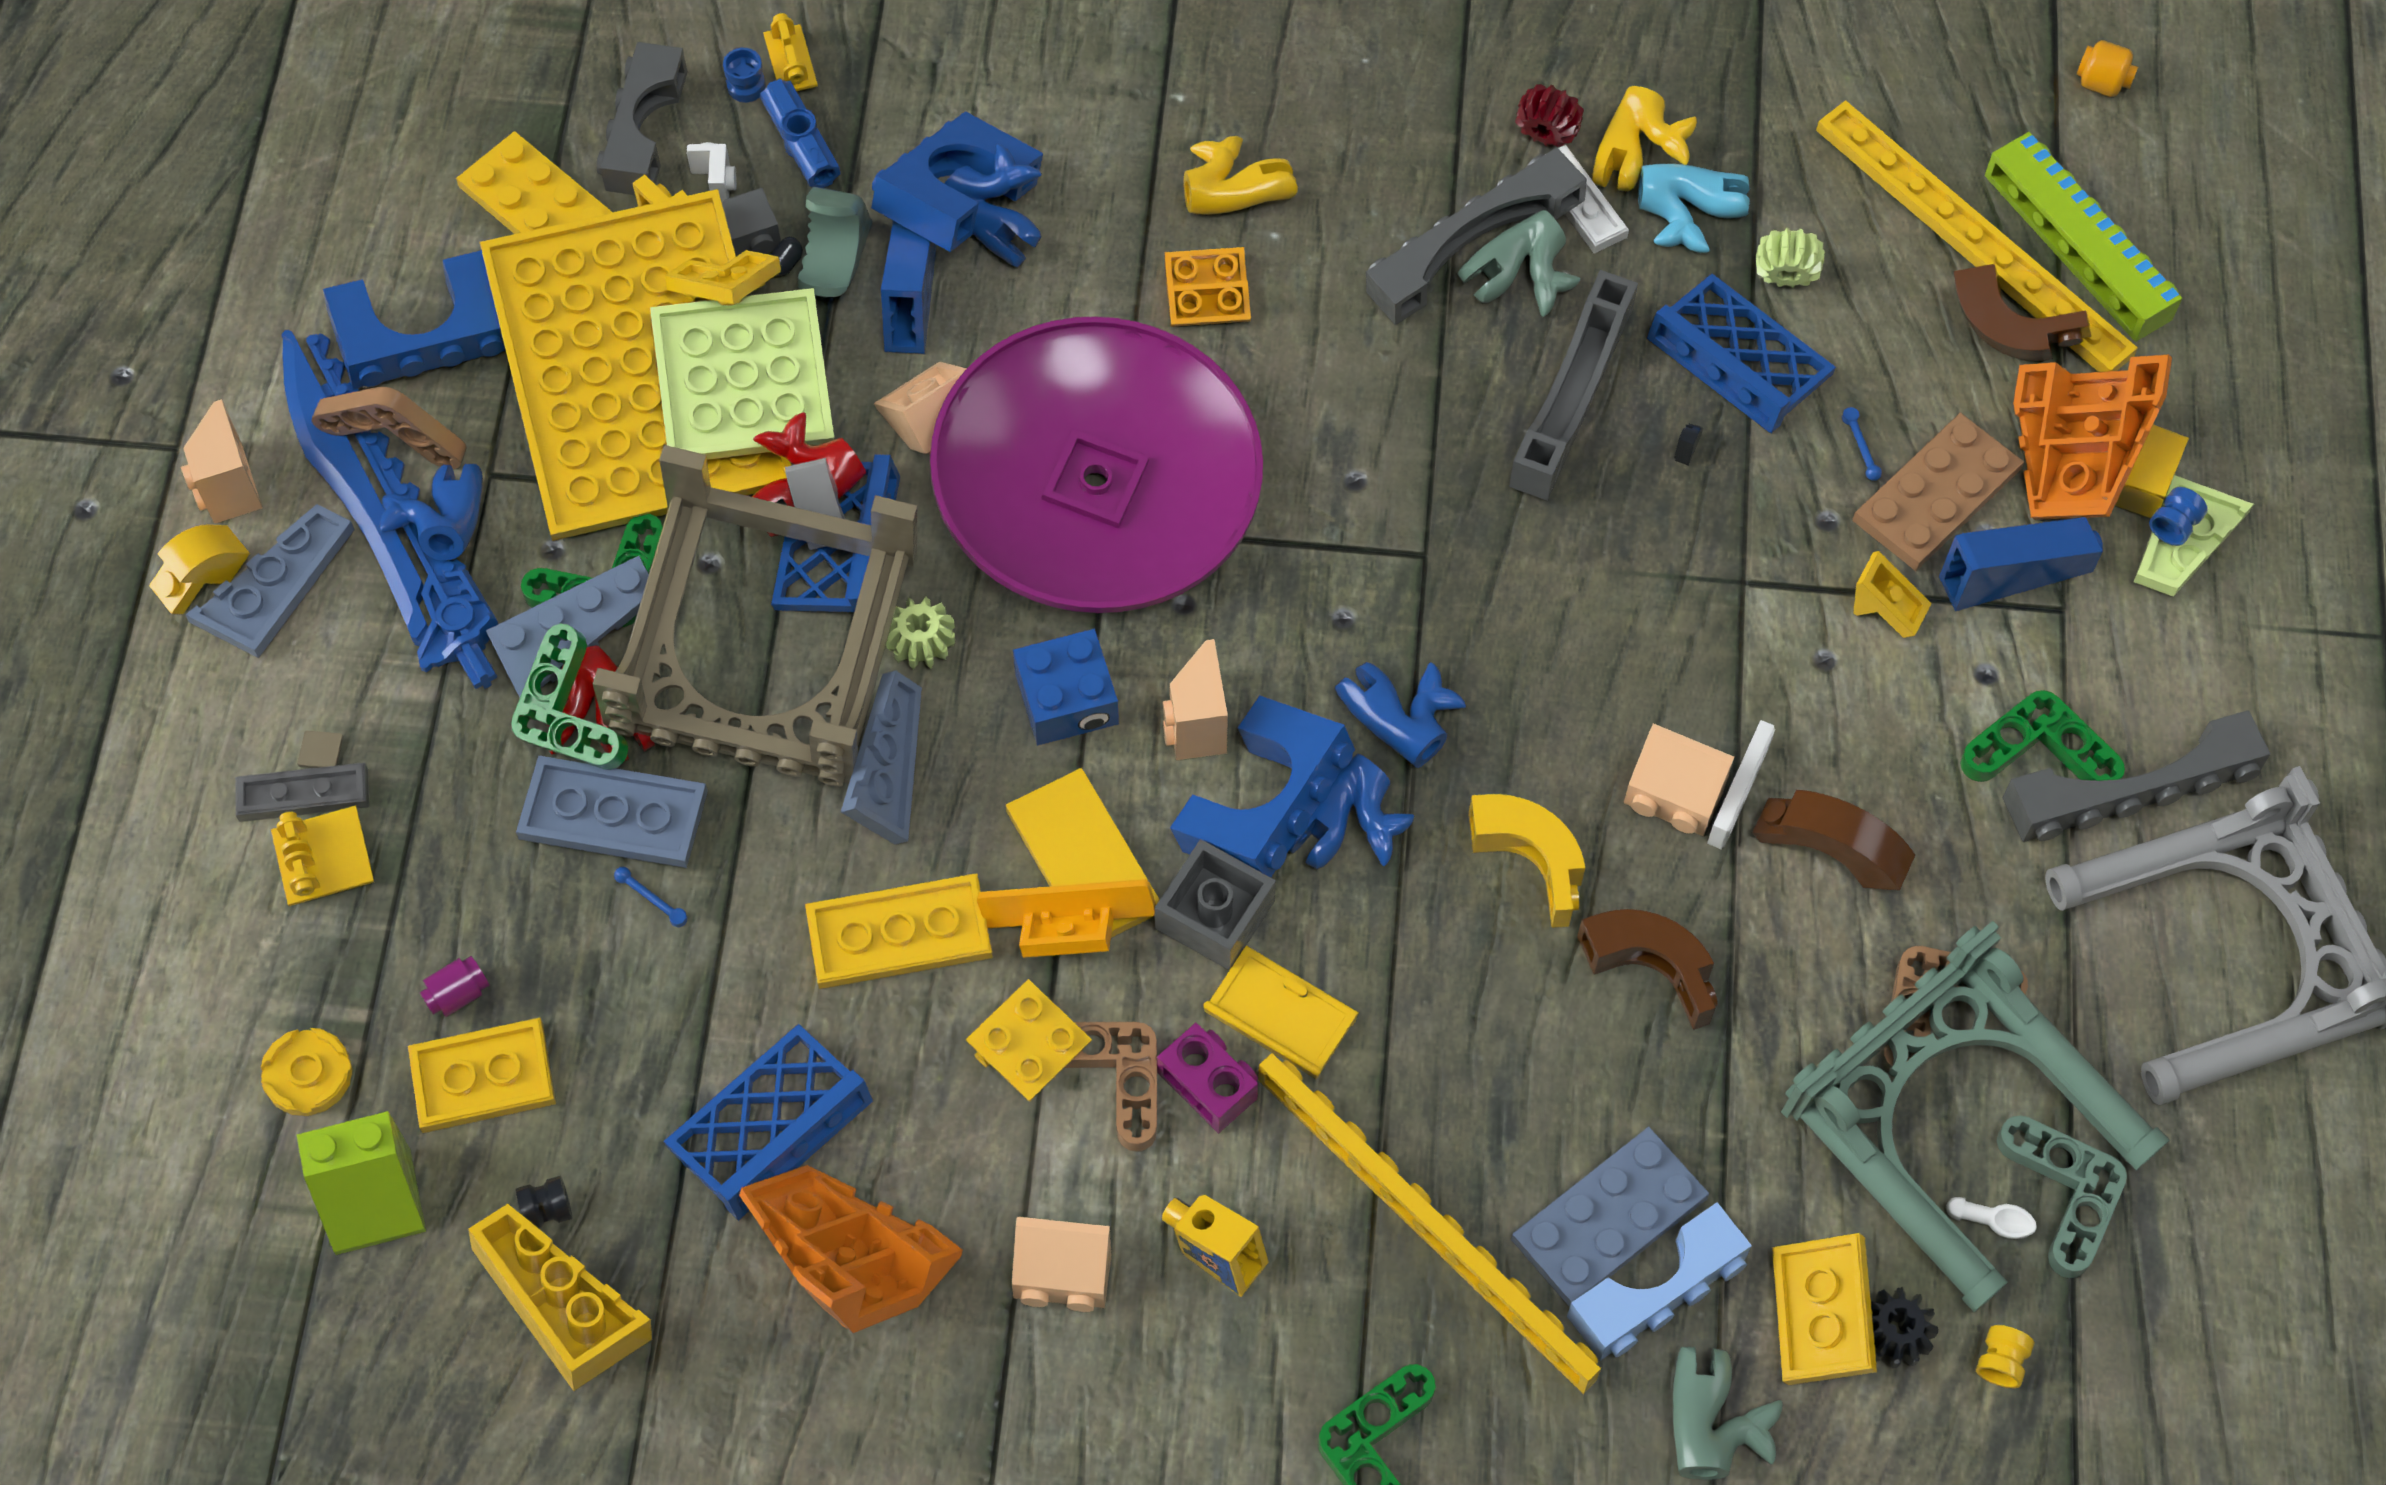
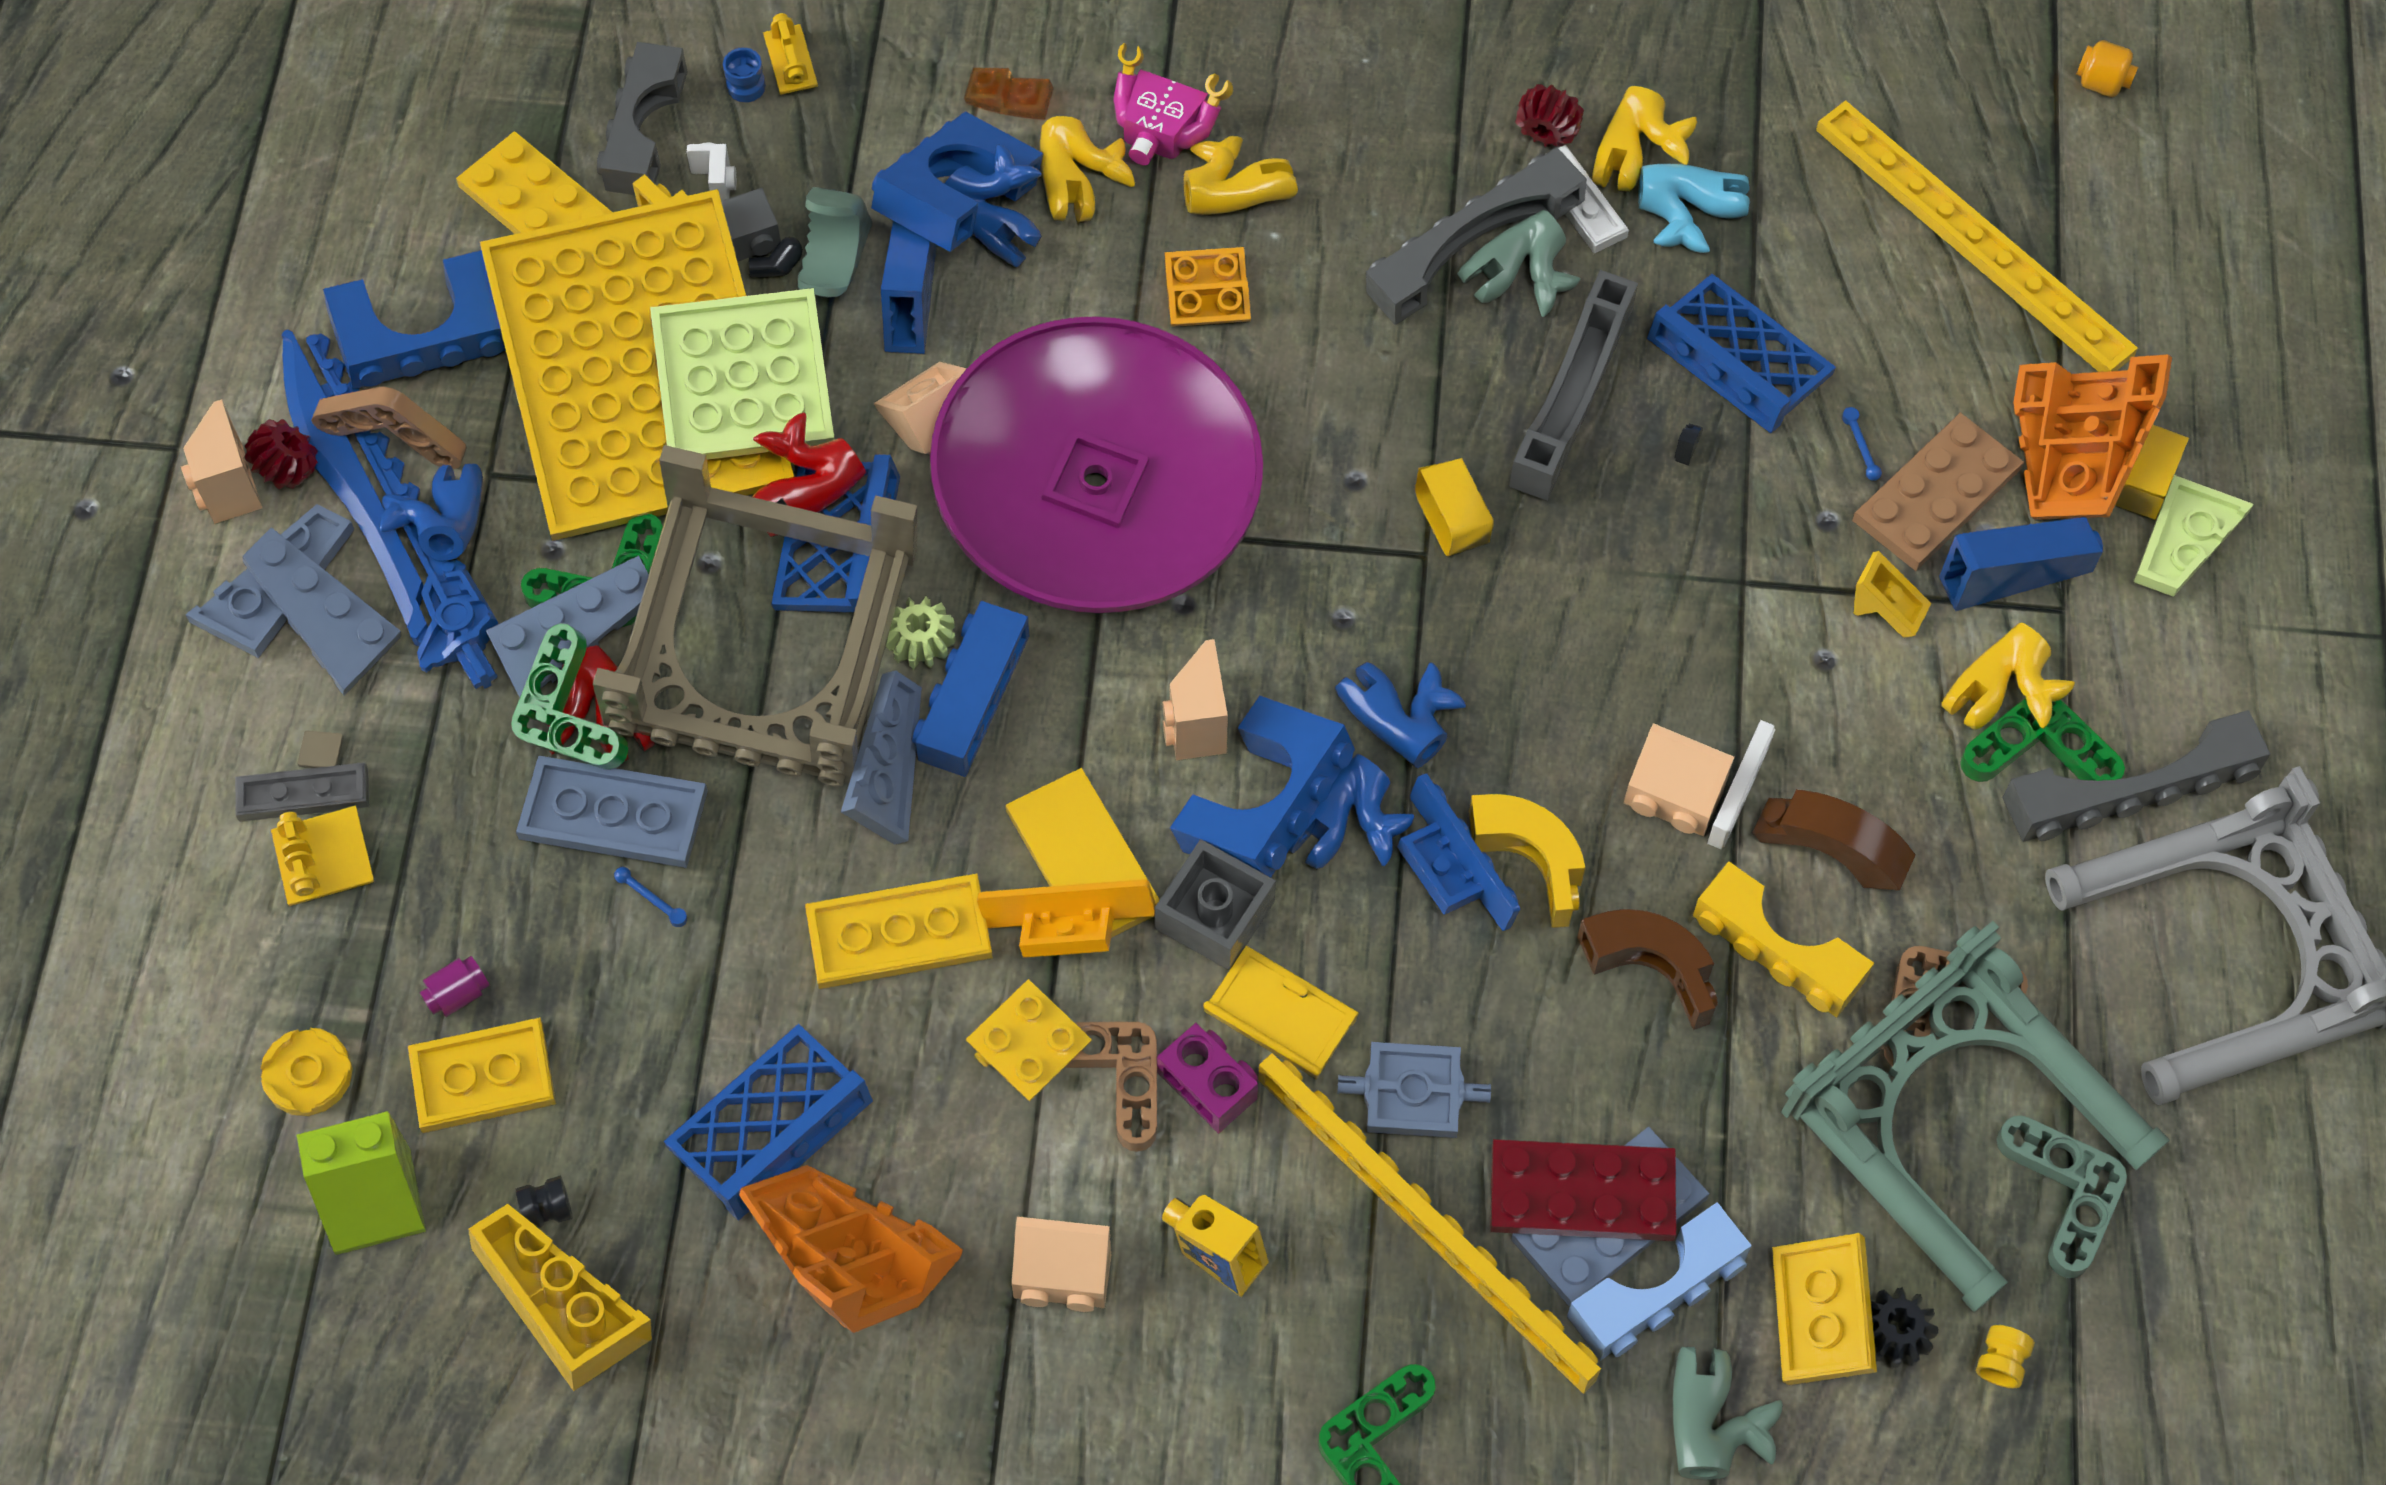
yellow brick [149,524,250,614] -> none
yellow plate [665,250,781,305] -> none
blue piece [760,78,840,188] -> none
light grey slope [785,458,845,550] -> none
blue brick [1013,629,1119,746] -> none
yellowish green gear [1756,228,1825,288] -> none
white piece [1946,1197,2037,1239] -> none
reddish brown arch [1954,264,2092,361] -> none
lime brick [1984,132,2182,342] -> none
blue wheel [2149,487,2208,546] -> none
none -> sand blue wing [242,527,401,696]
none -> dark red gear [244,419,318,490]
none -> blue brick [912,601,1030,777]
none -> clear orange slope [964,67,1054,119]
none -> yellow piece [1039,116,1135,222]
none -> dark pink torso [1113,43,1233,165]
none -> sand blue plate [1337,1042,1491,1138]
none -> blue bracket [1397,773,1520,931]
none -> yellow piece [1415,458,1494,556]
none -> dark red plate [1490,1139,1676,1241]
none -> yellow arch [1693,861,1874,1018]
none -> yellow piece [1941,623,2075,730]

